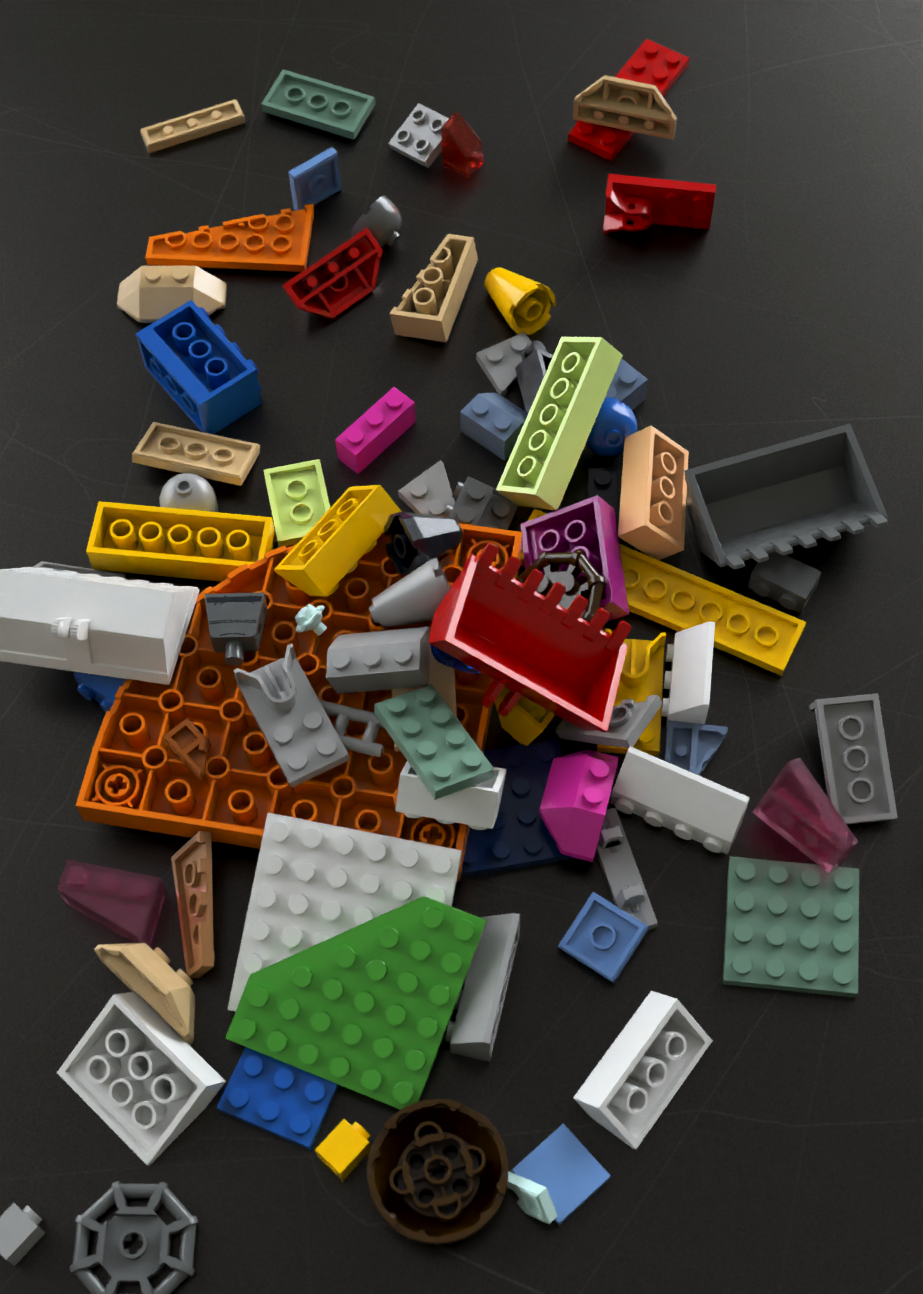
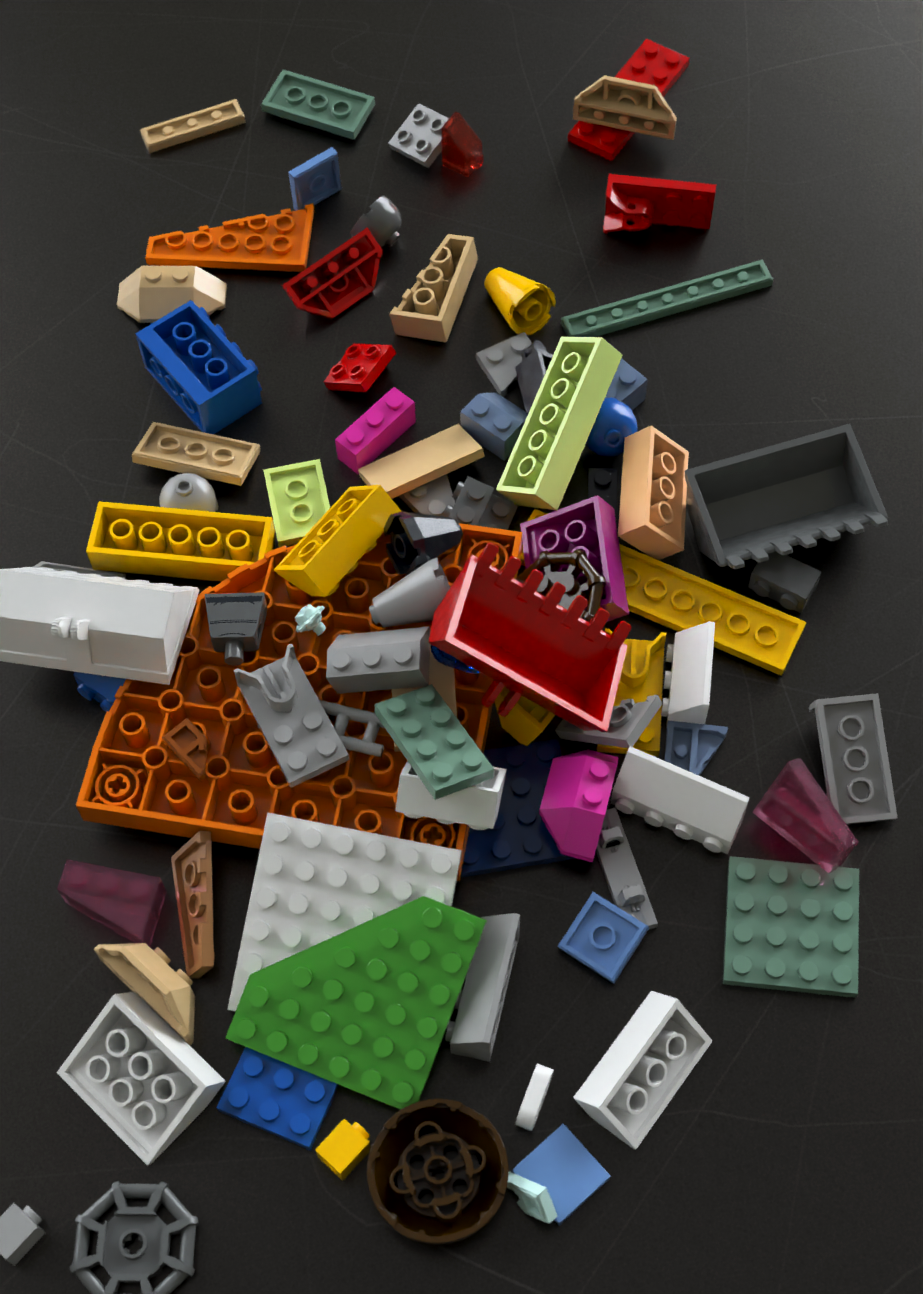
none -> red plate [323,343,396,392]
none -> tan tile [358,424,485,499]
none -> white beam [515,1064,554,1131]
none -> sand green tile [561,259,773,337]

